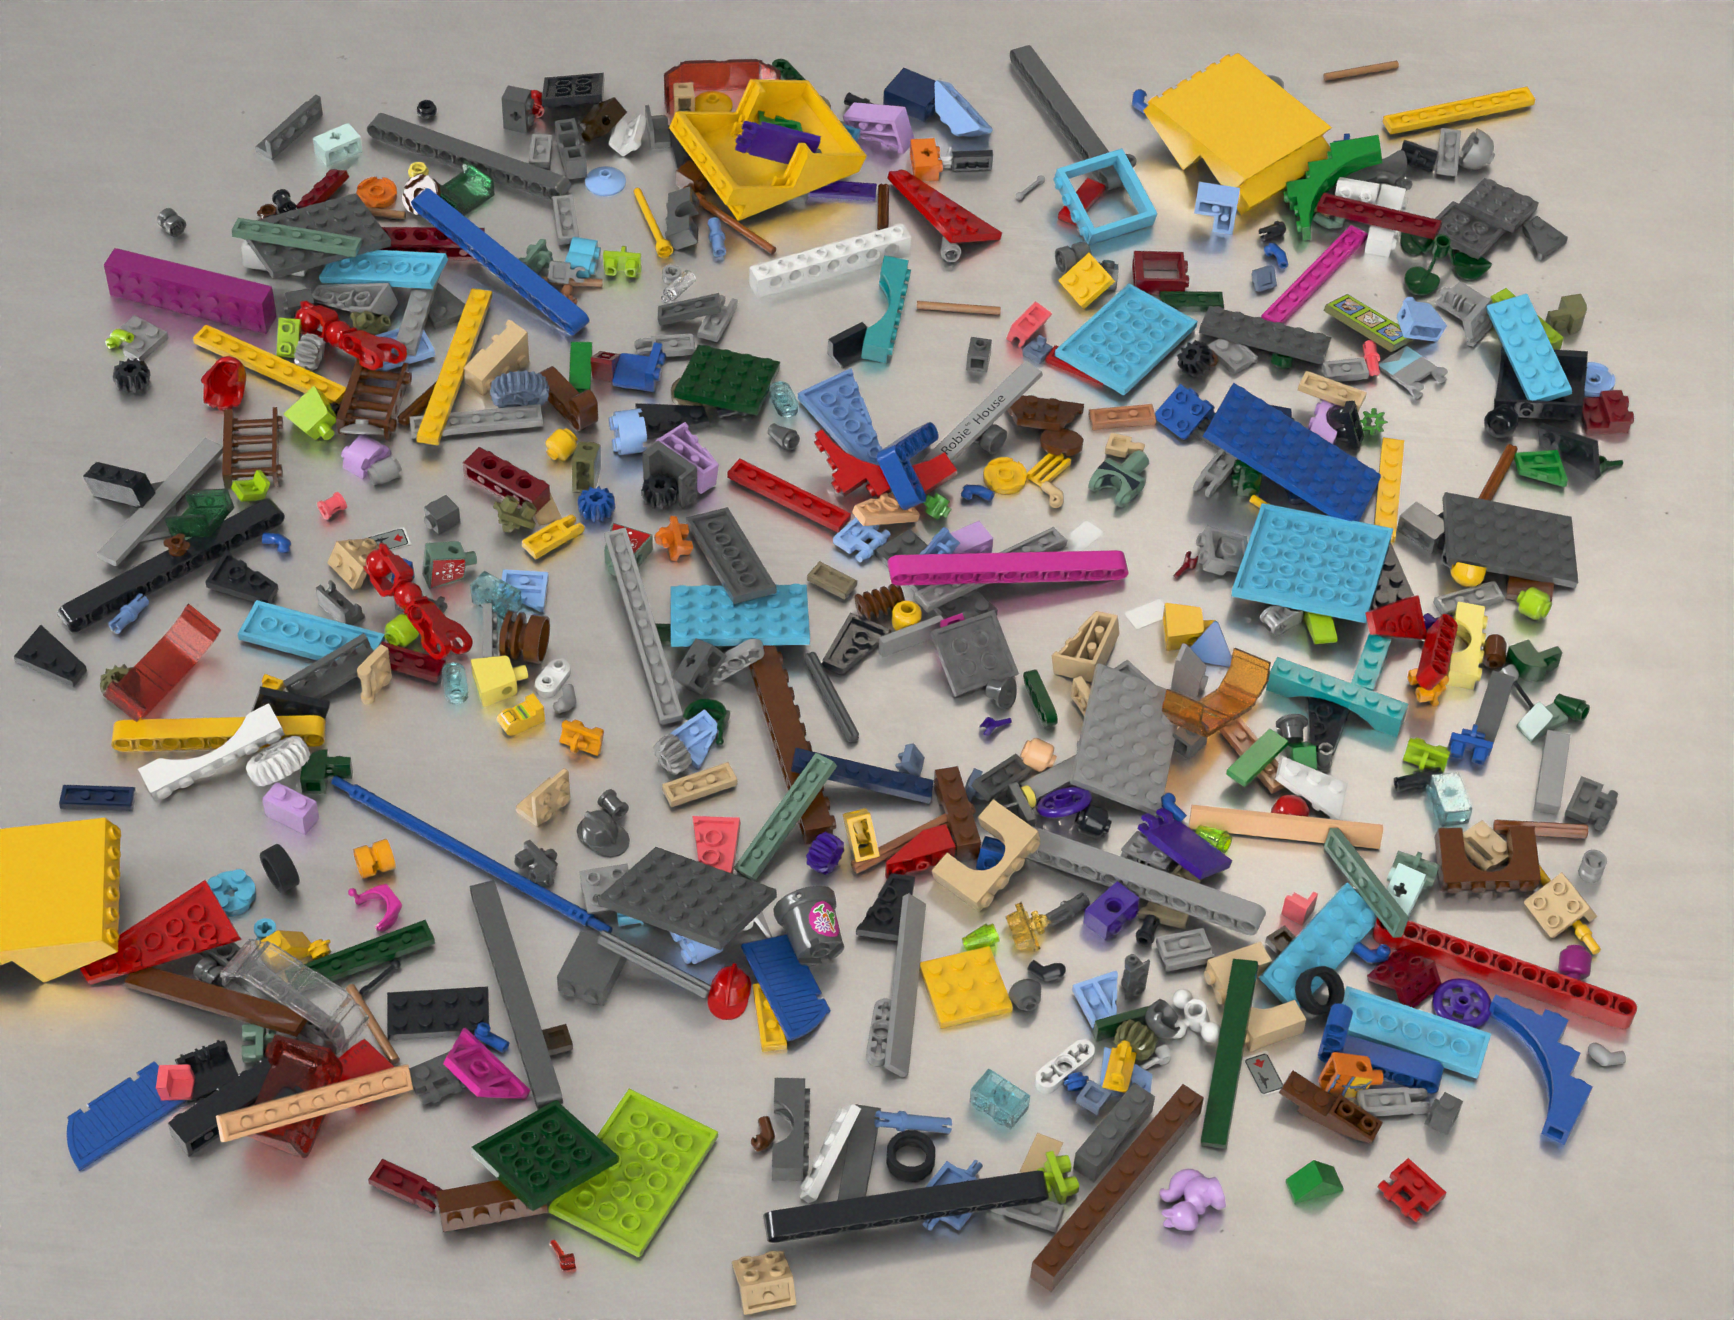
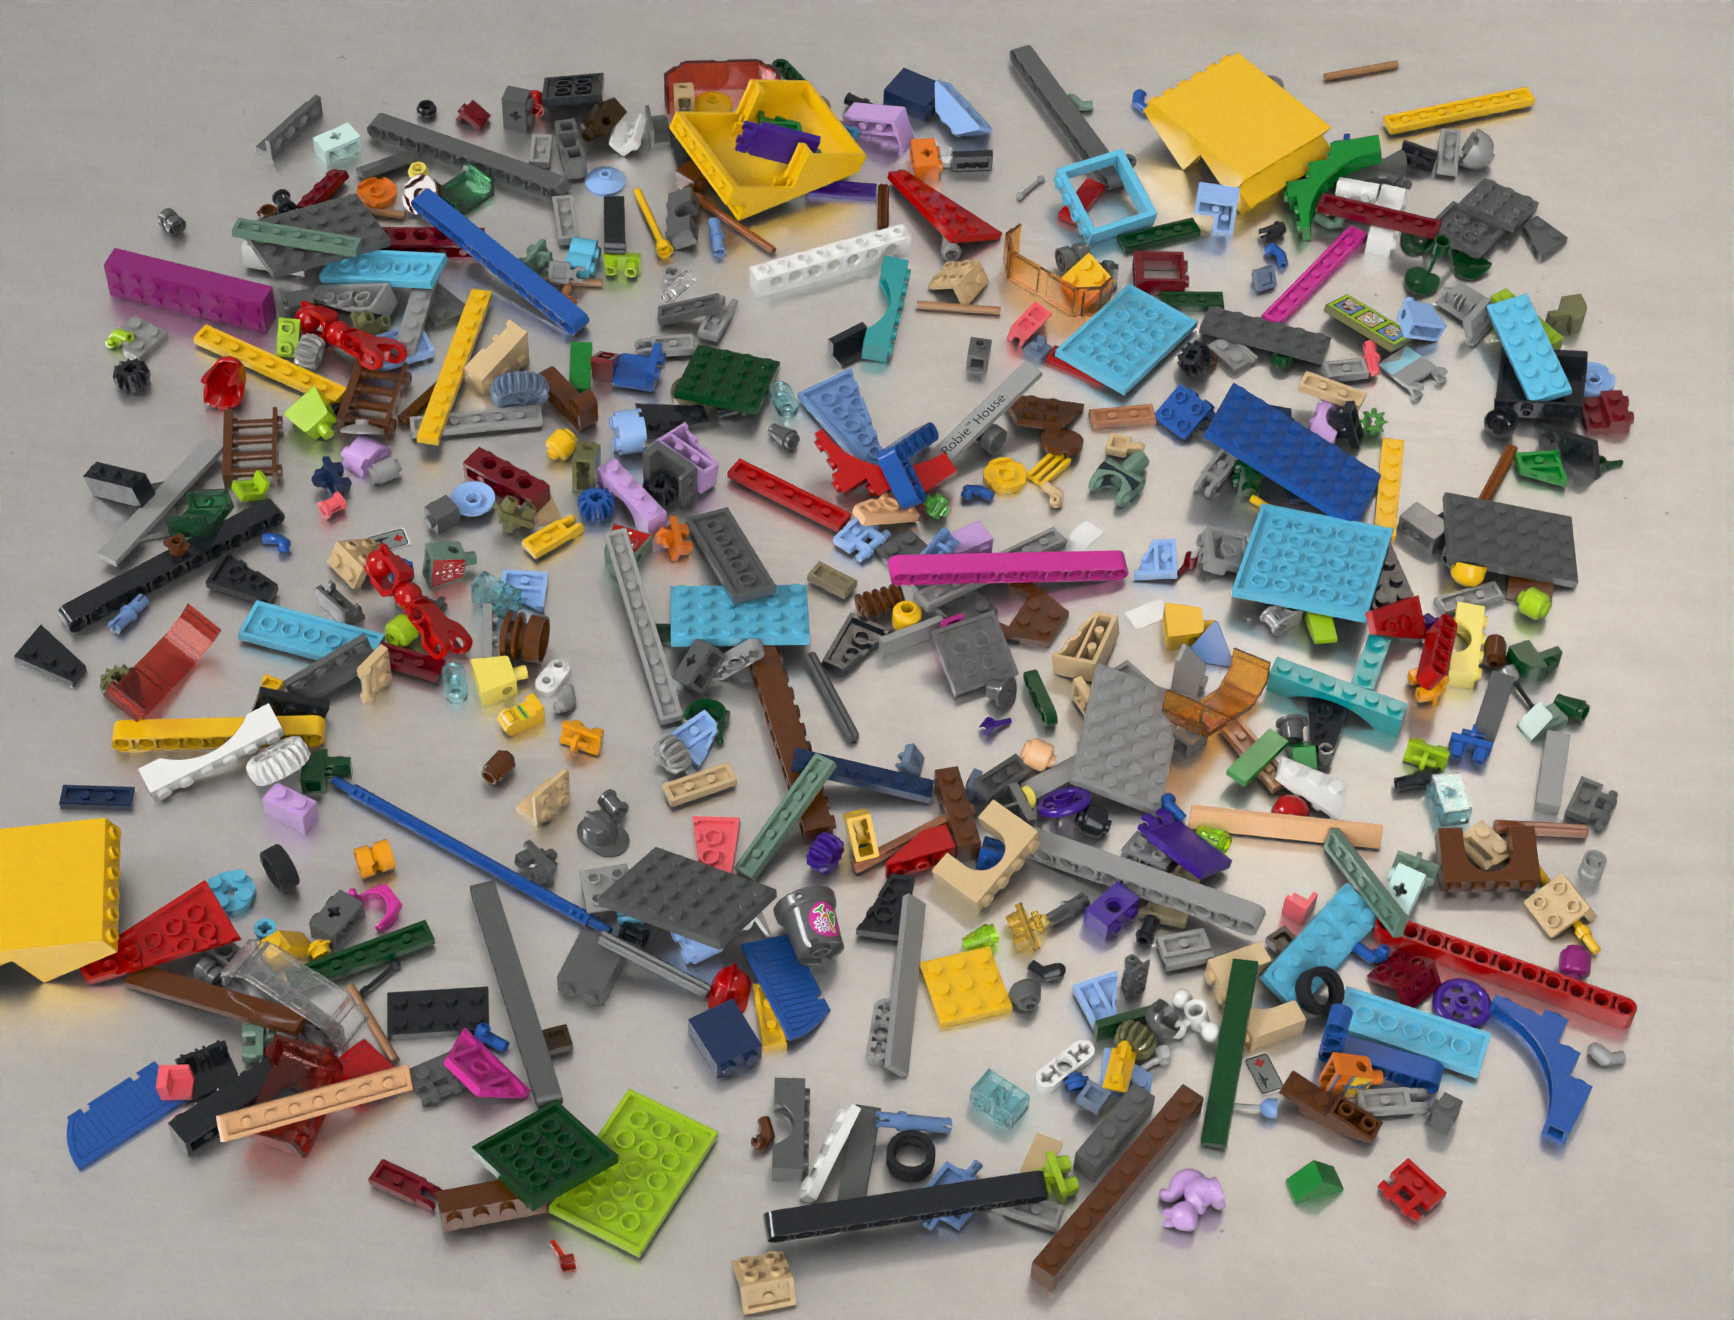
none -> dark grey brick [309,889,366,951]
none -> dark blue hips [311,456,352,497]
none -> dark grey tile [355,149,420,179]
none -> light blue dish [450,481,495,516]
none -> dark red bracket [456,100,491,131]
none -> reddish brown brick [481,750,516,785]
none -> lavender arch [597,458,667,537]
none -> black beam [604,196,626,255]
none -> black bush [618,921,650,950]
none -> dark blue brick [688,998,762,1078]
none -> tan bracket [928,260,989,304]
none -> reddish brown wing [999,582,1069,648]
none -> clear orange windscreen [1003,223,1114,318]
none -> sand green arm [1068,93,1093,111]
none -> dark green tile [1117,217,1201,254]
none -> light blue wing [1134,539,1178,581]
none -> medium blue hinge [1234,1098,1278,1119]

